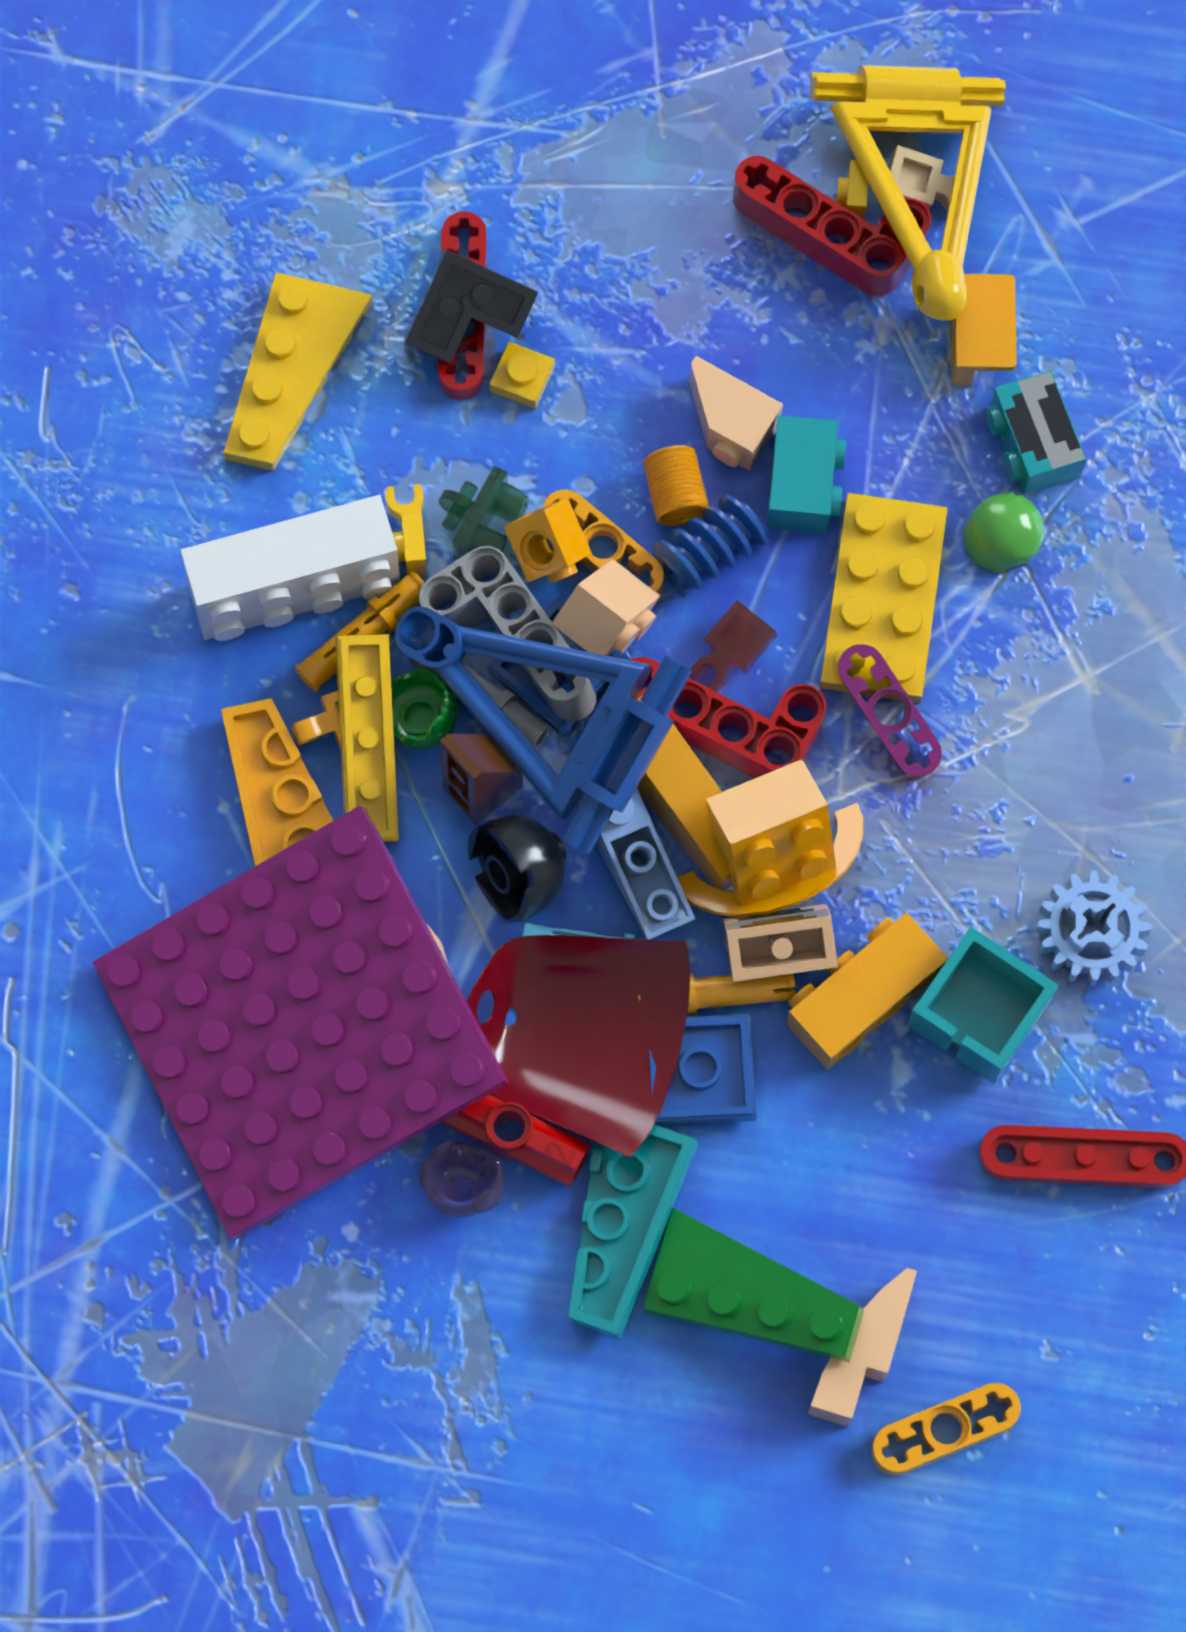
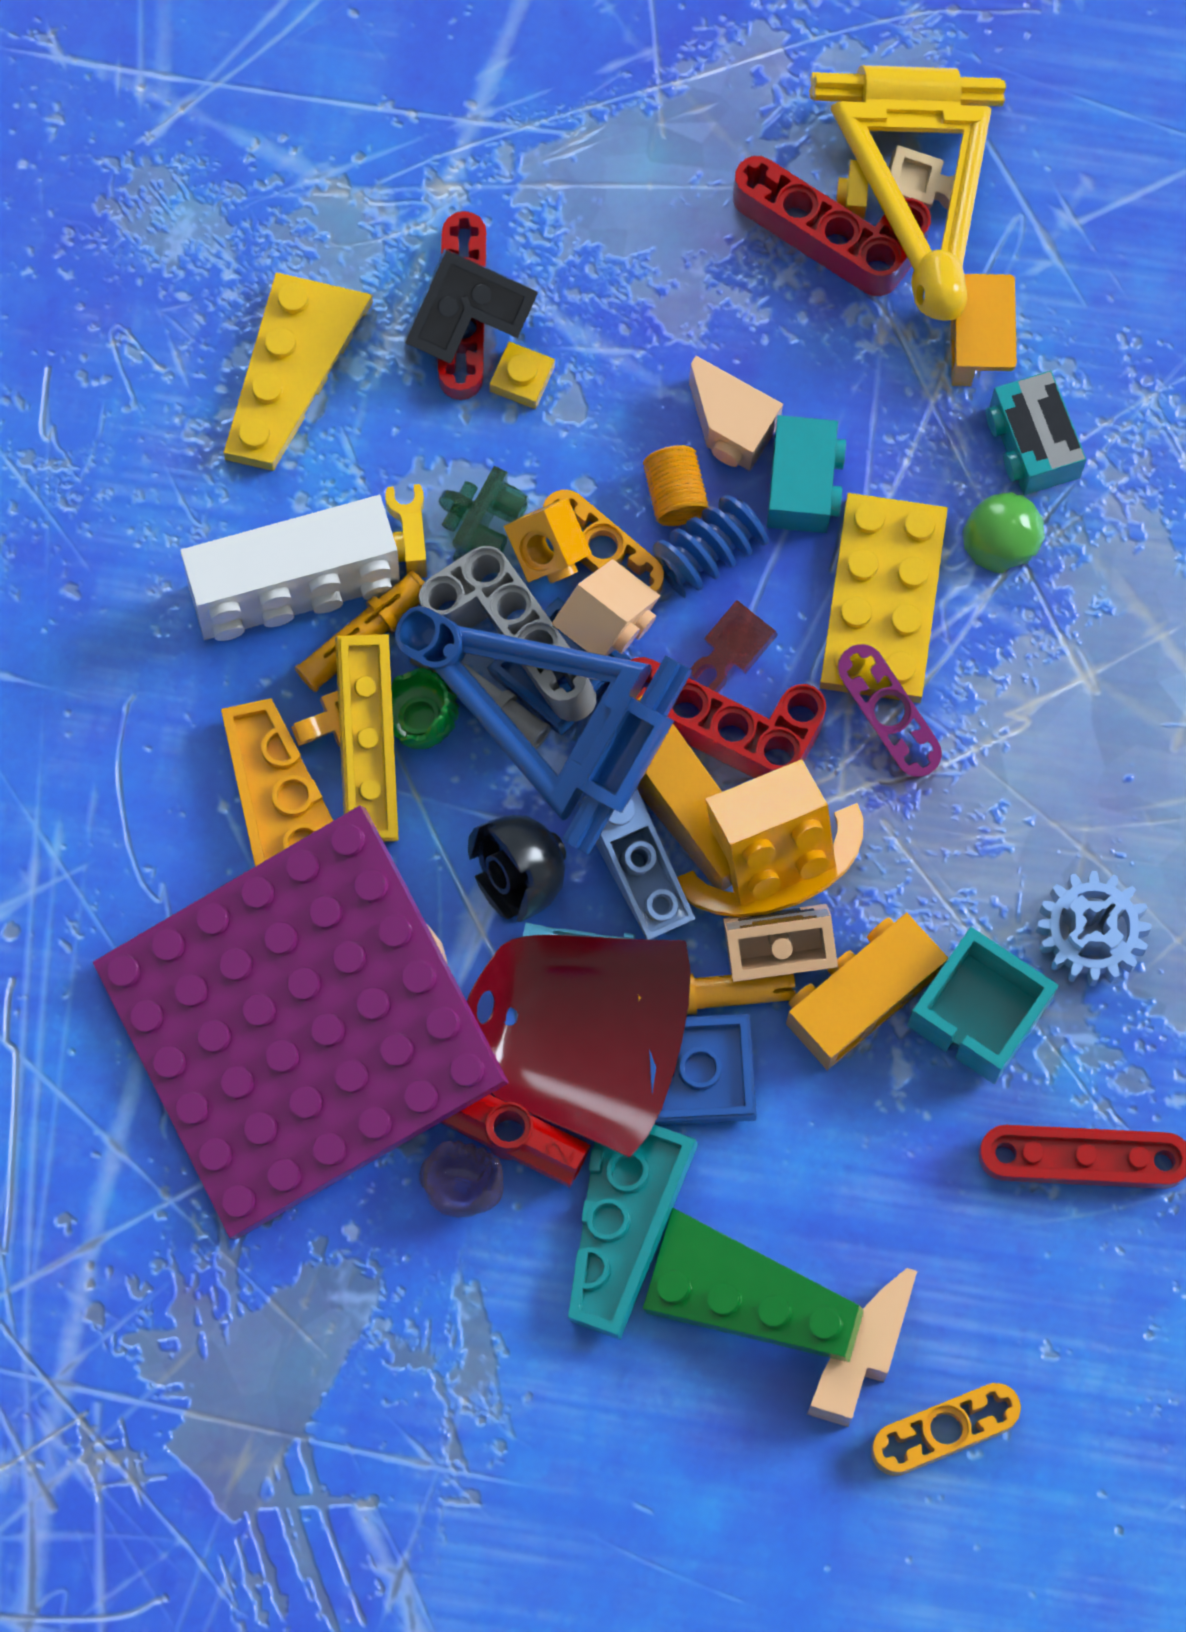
slope [440,734,523,825] -> none

